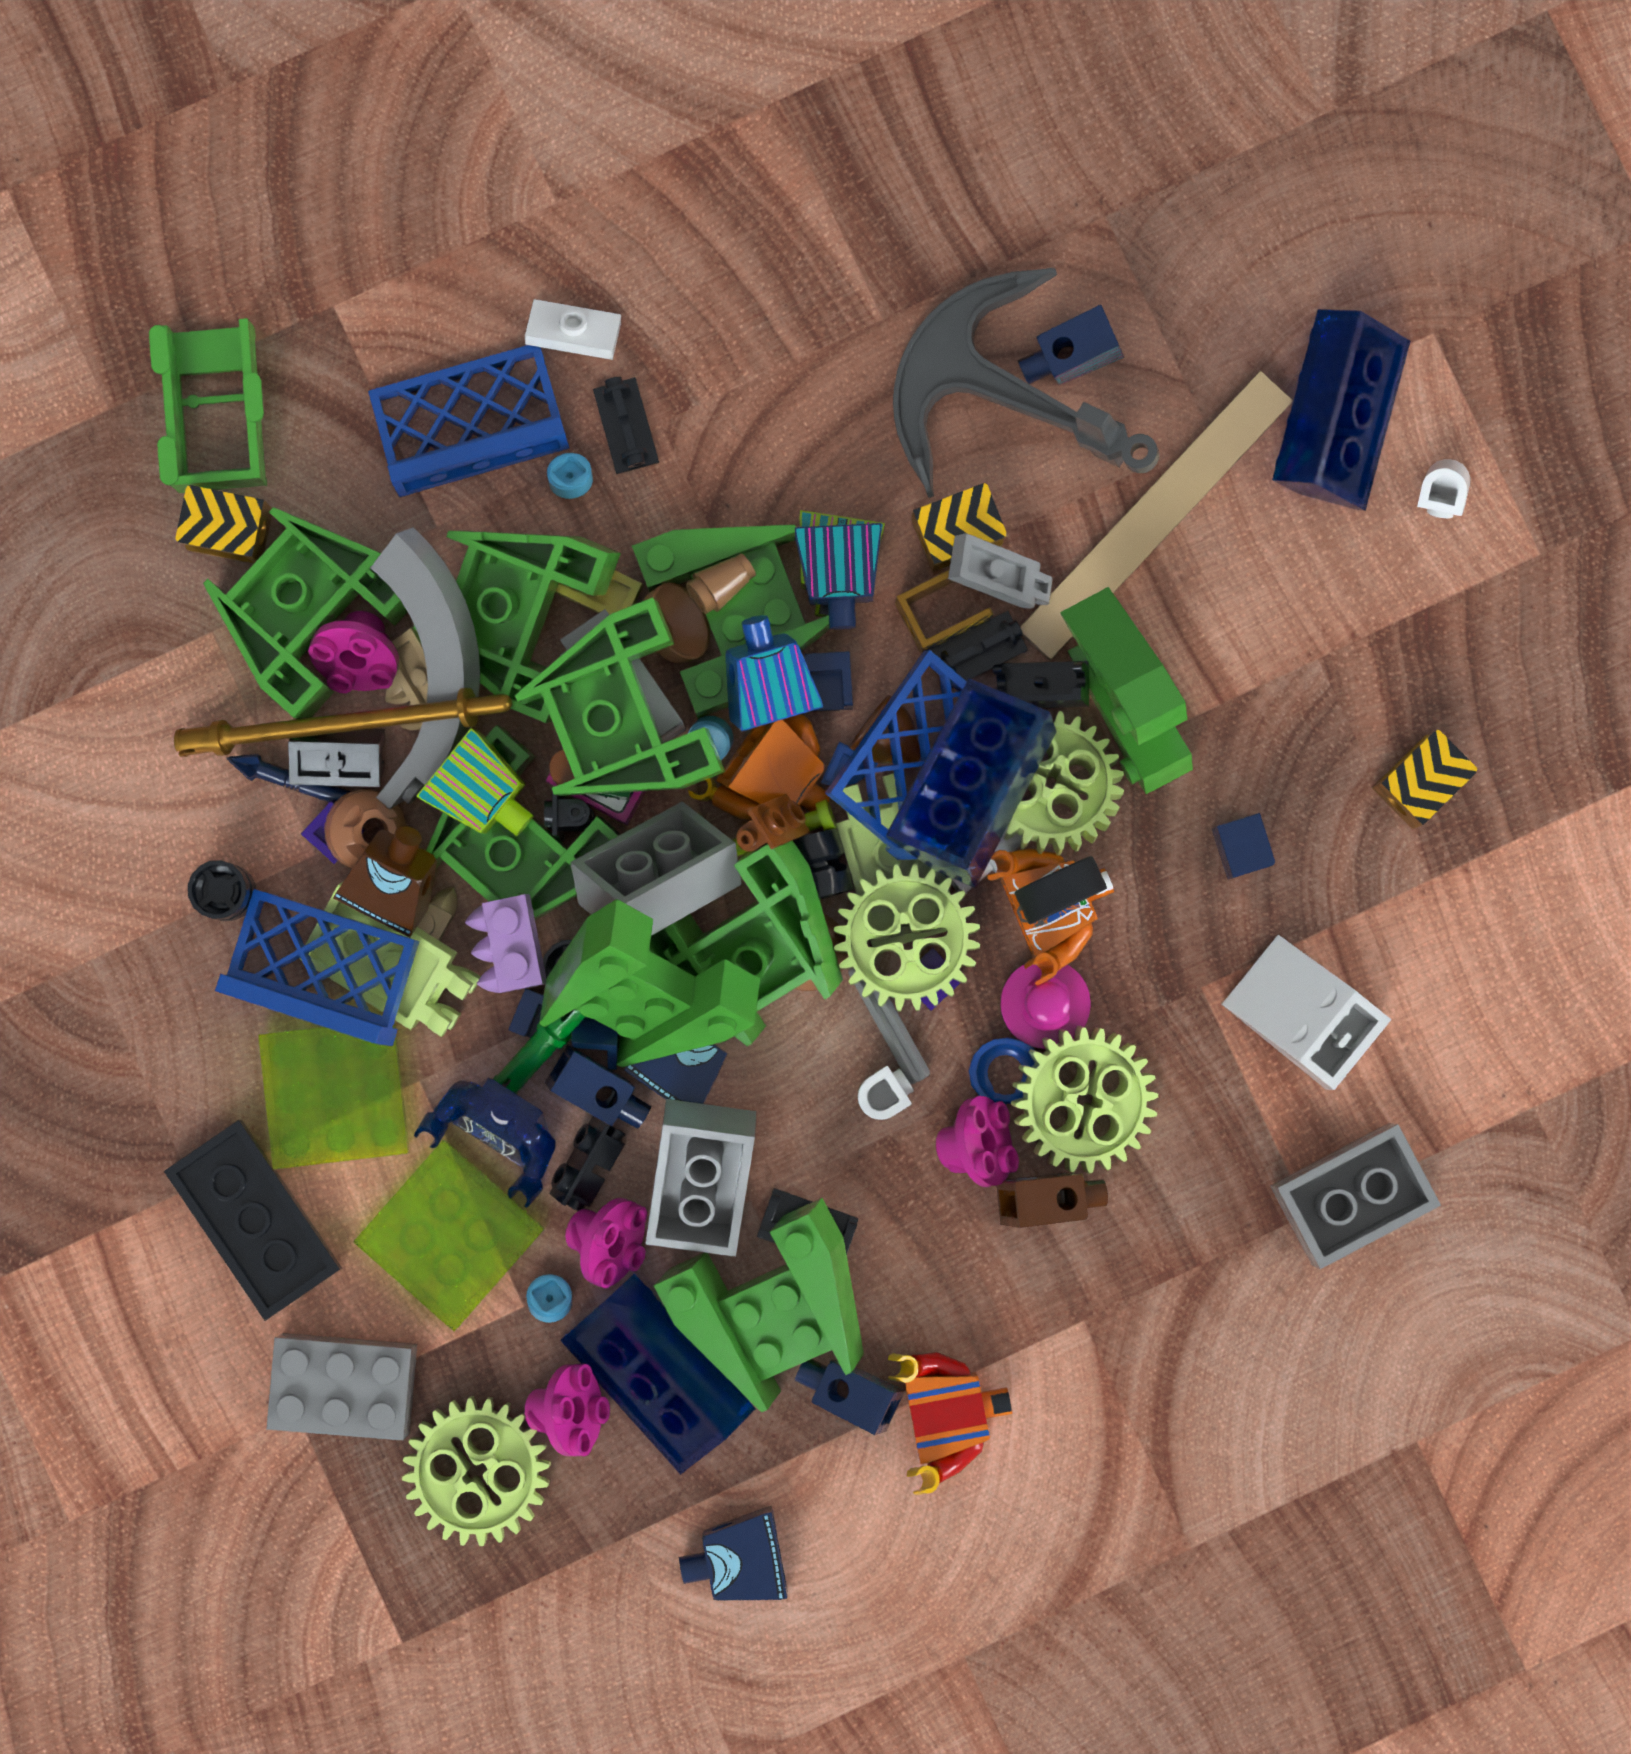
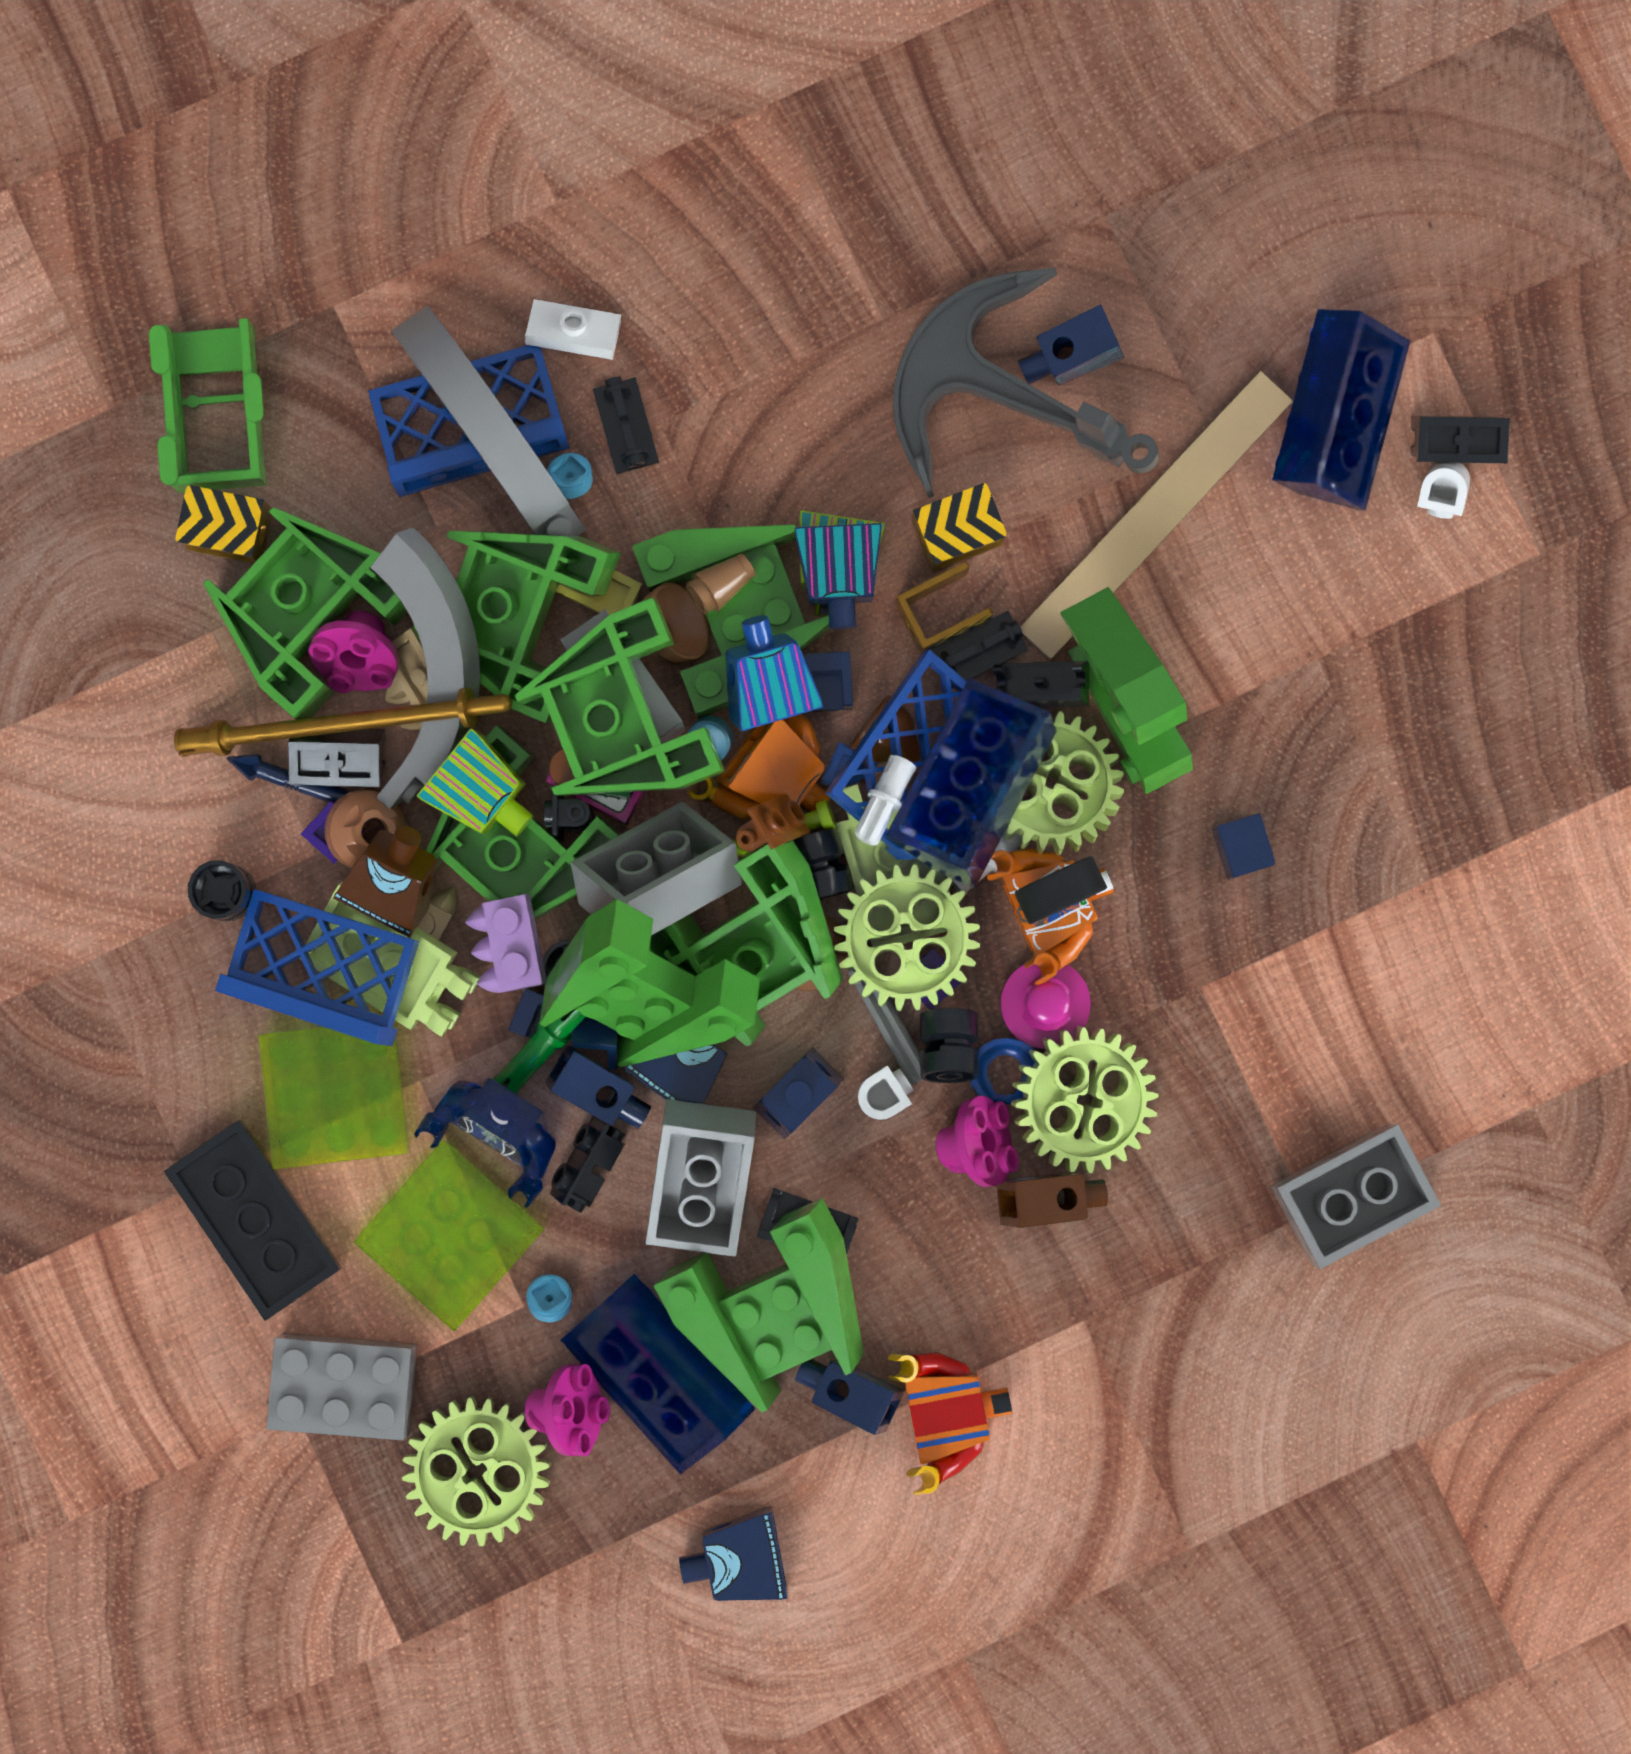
dark pink plate [565,1198,647,1289] -> none
light grey hinge [948,533,1053,609] -> none
white slope [1222,935,1391,1090] -> none
piece [1372,730,1477,829] -> none
none -> light grey arch [392,306,586,536]
none -> dark blue torso [753,1047,844,1139]
none -> white axle [855,755,917,846]
none -> black wheel [920,1008,979,1083]
none -> black hinge [1411,415,1510,464]

